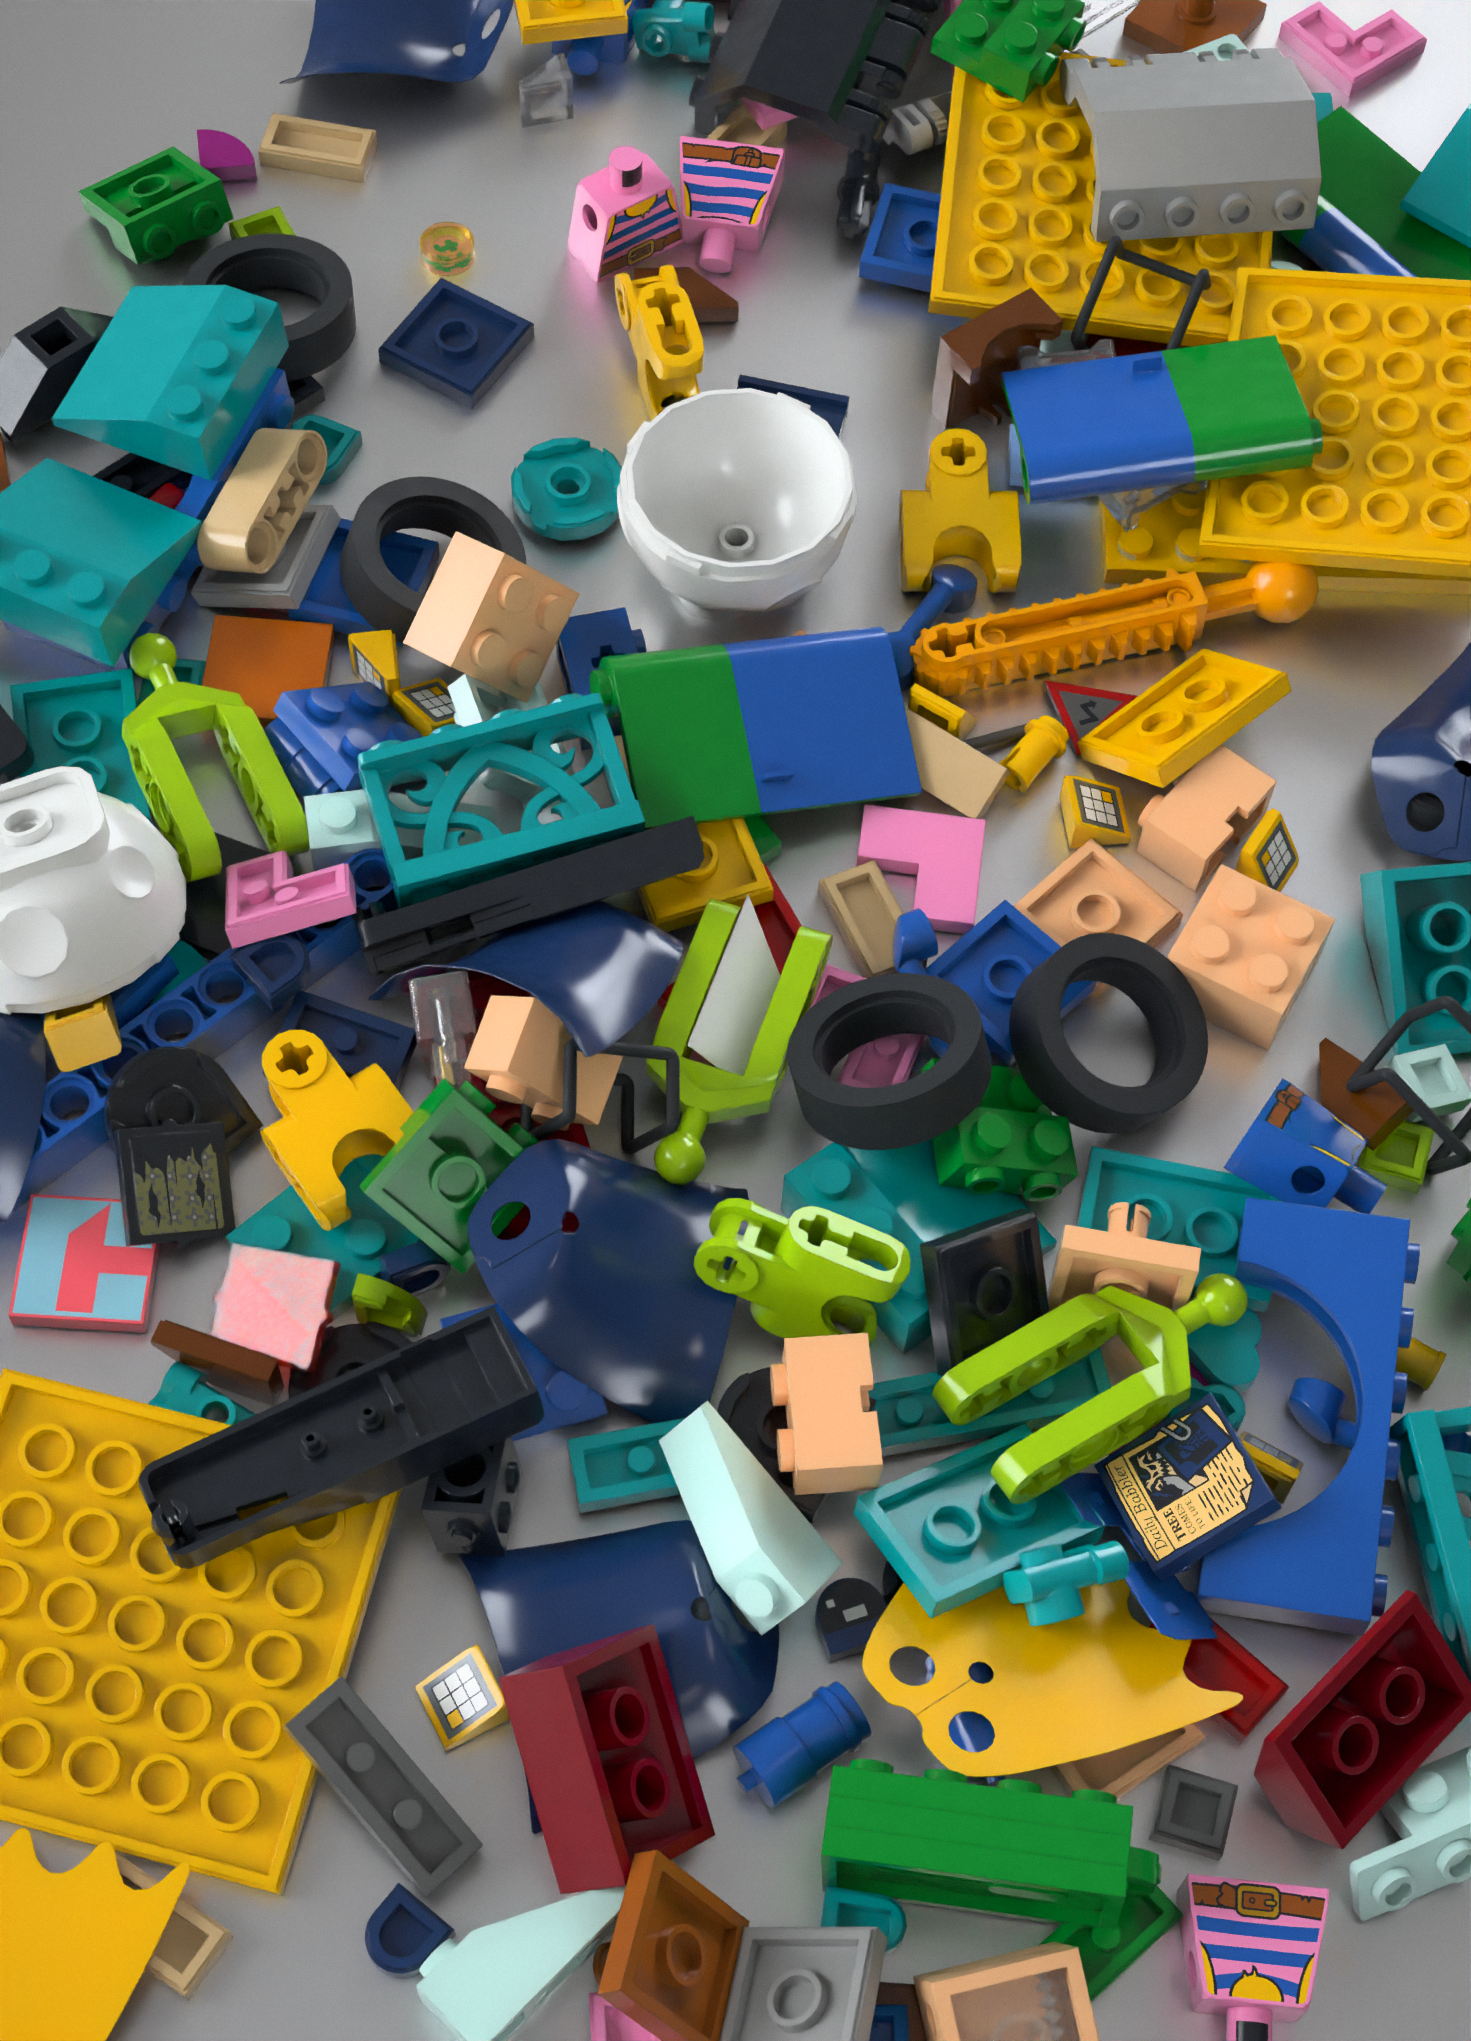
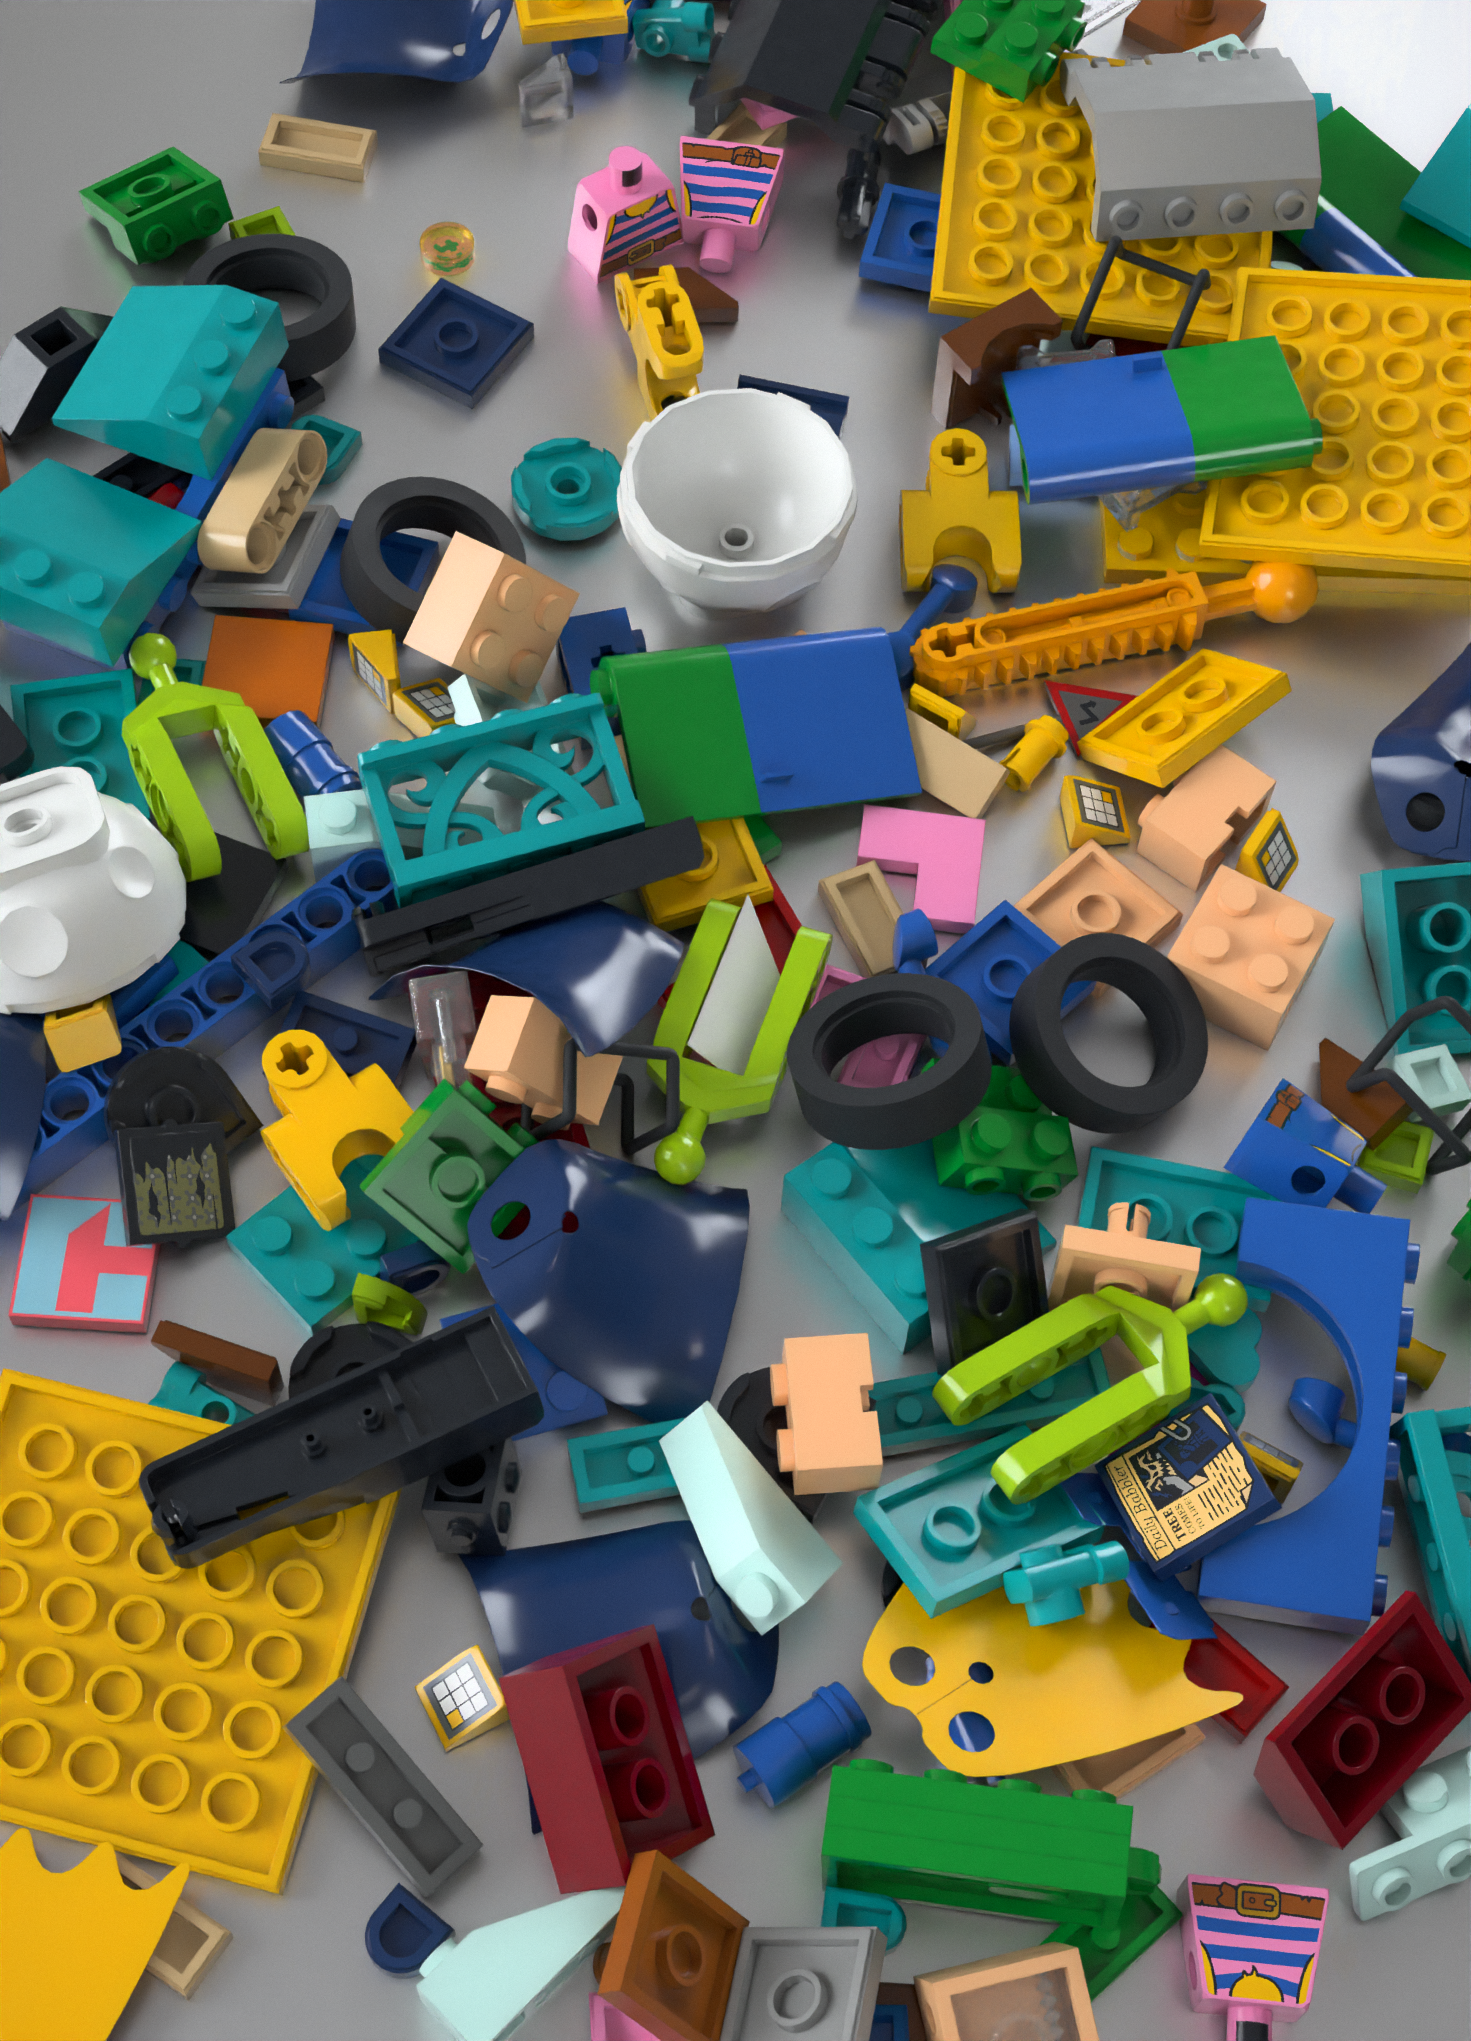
magenta tile [197,129,257,181] -> none
clear red piece [210,1243,341,1373] -> none
bright pink tile [225,850,357,949] -> none
blue plate [273,682,425,791] -> none
lime piece [694,1198,910,1348] -> none
tile [815,1578,887,1662] -> none
dark grey tile [1149,1764,1238,1861] -> none
bright pink tile [1278,1,1428,97] -> none

